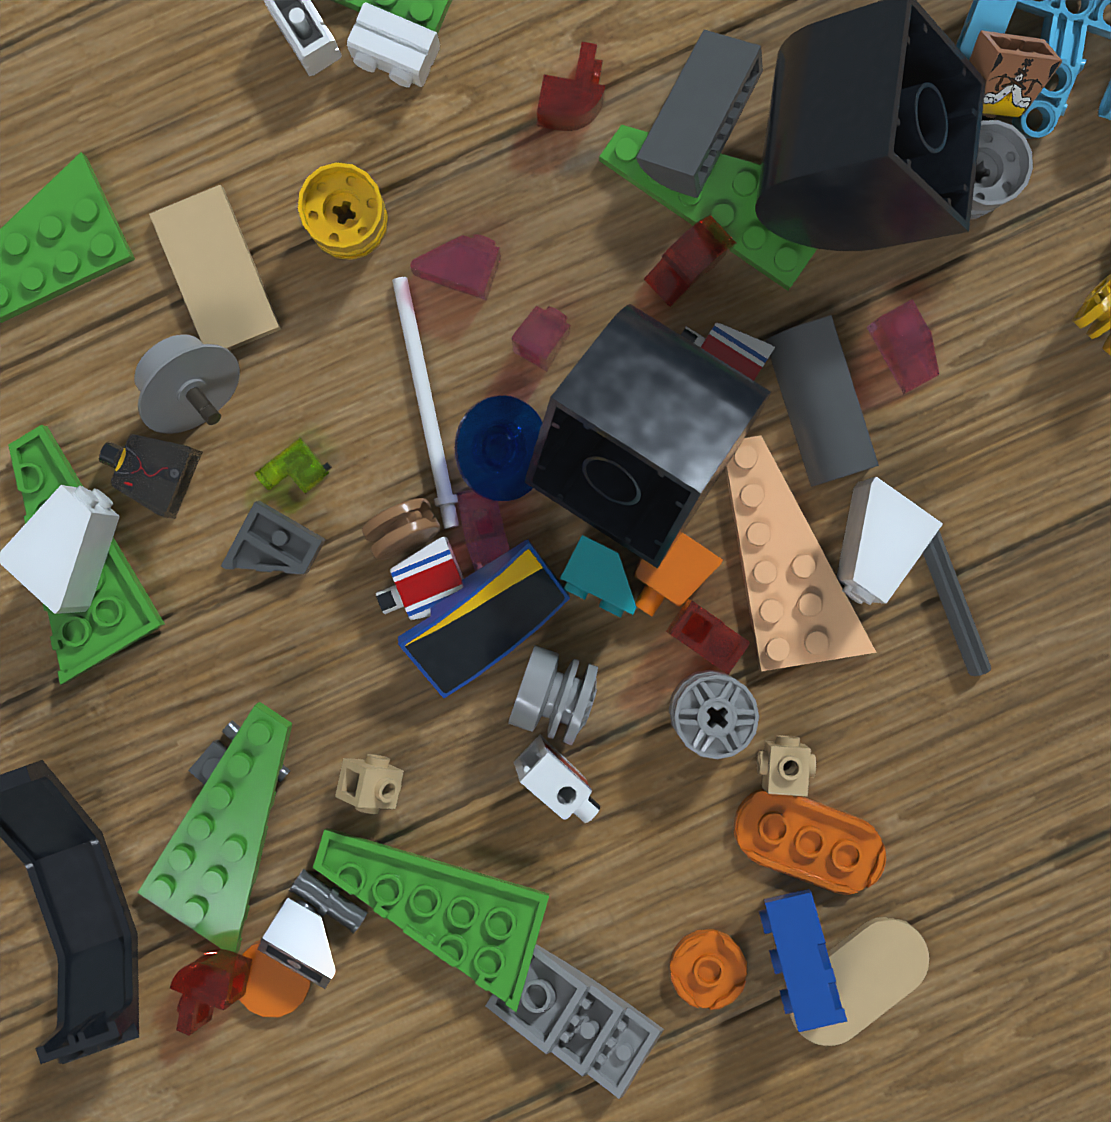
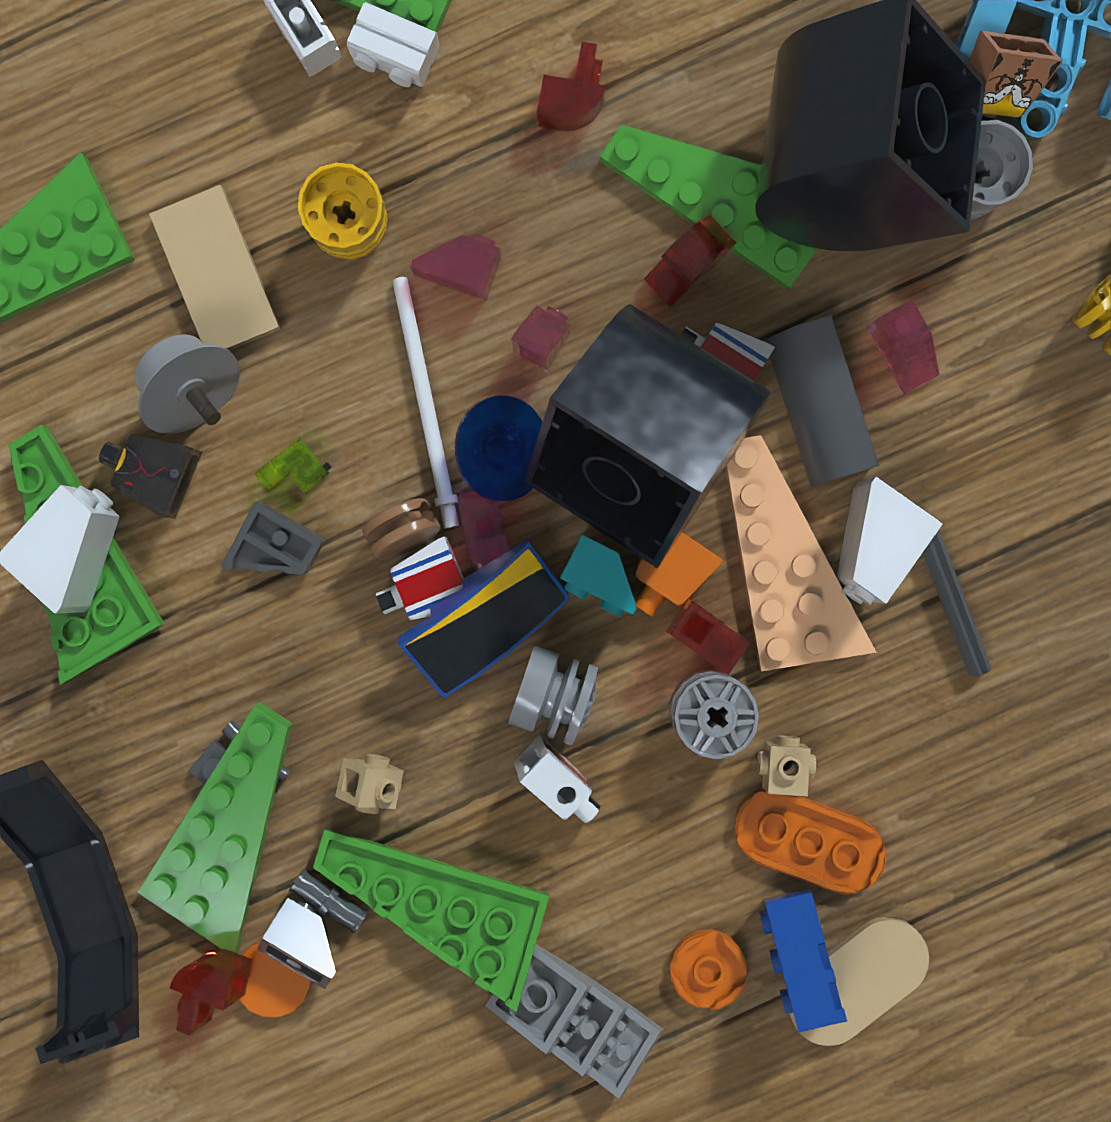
dark grey brick [636,30,763,199] -> none

